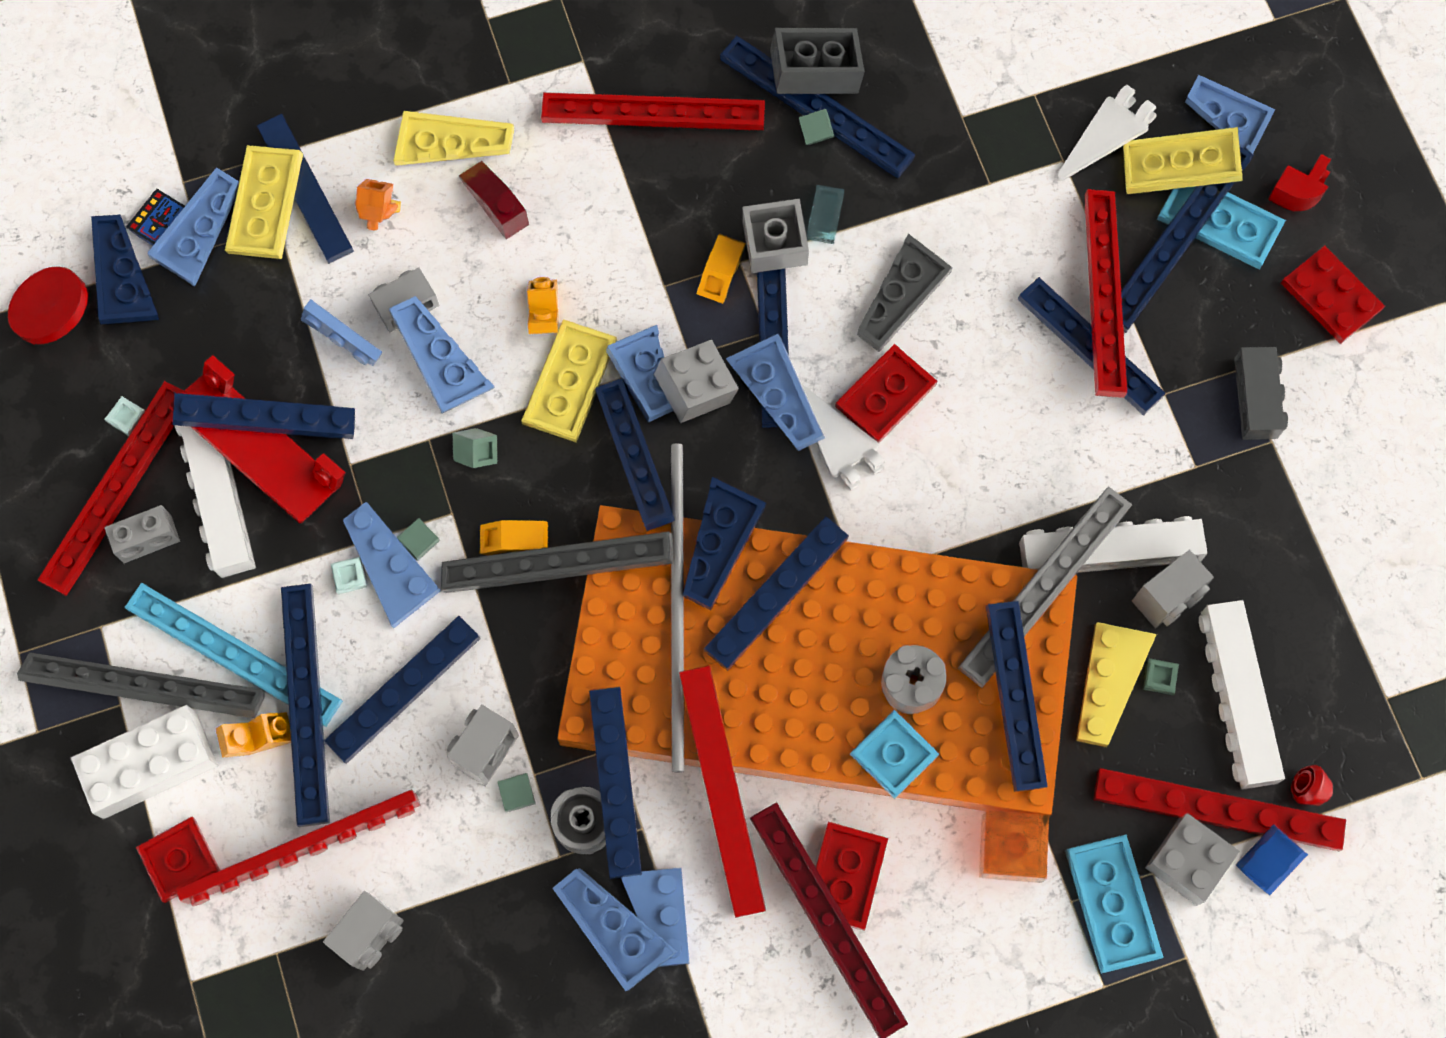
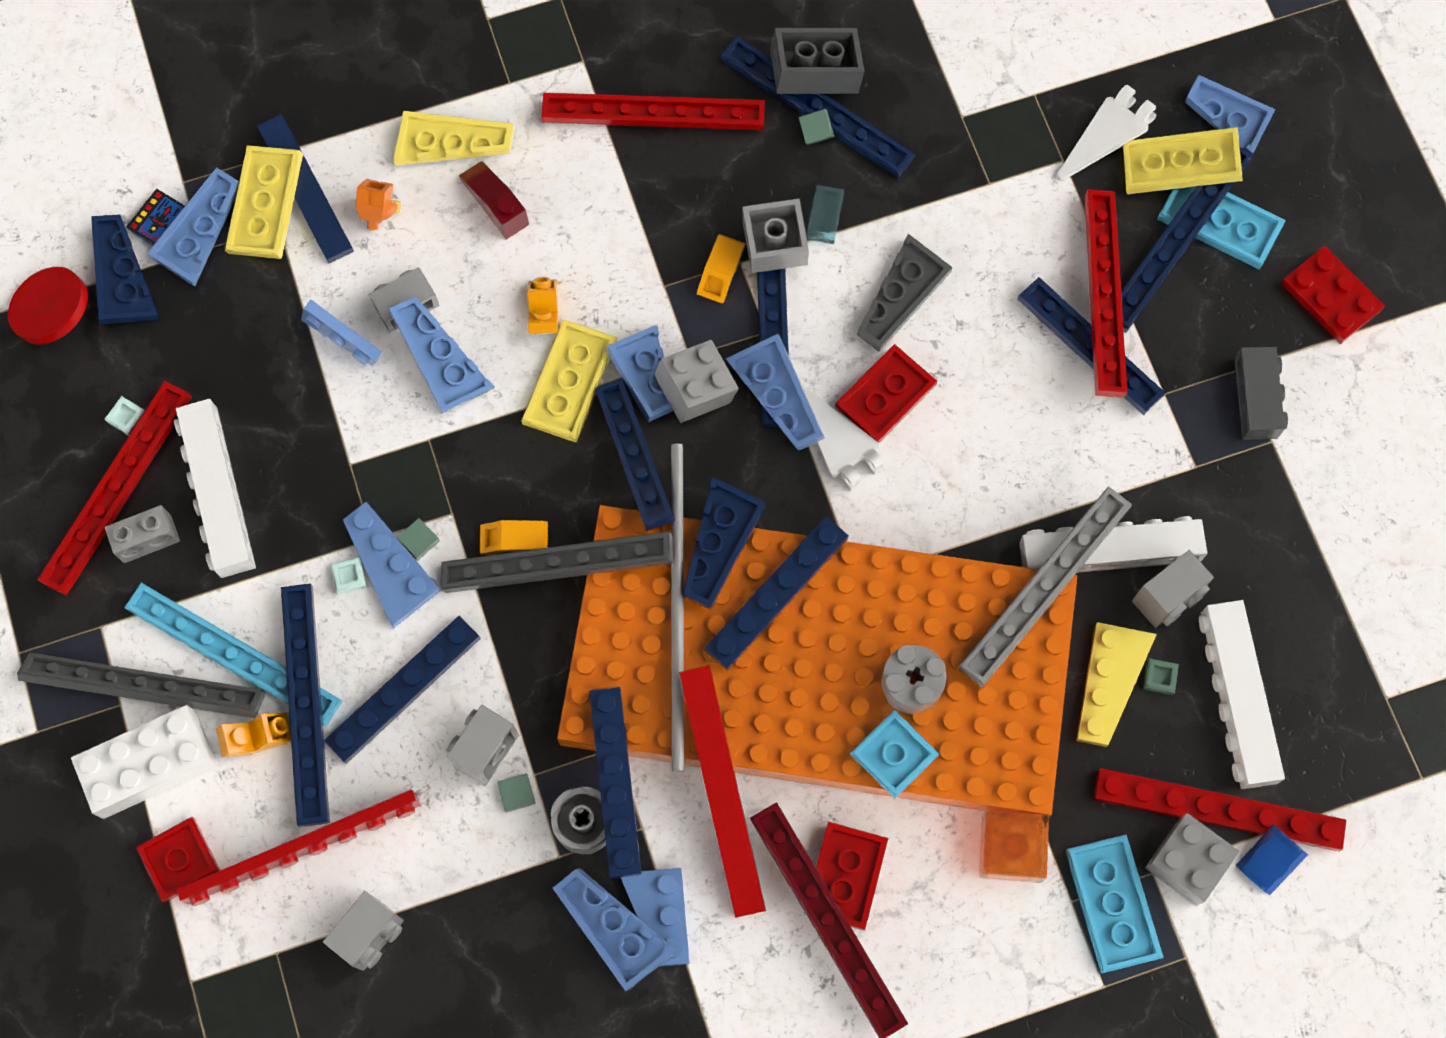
red bracket [169,355,346,523] -> none
dark blue plate [172,393,355,439] -> none
sand green panel [452,428,497,468] -> none
dark blue plate [986,601,1048,792] -> none
red brick [1268,154,1331,211] -> none
red cone [1291,765,1333,806] -> none

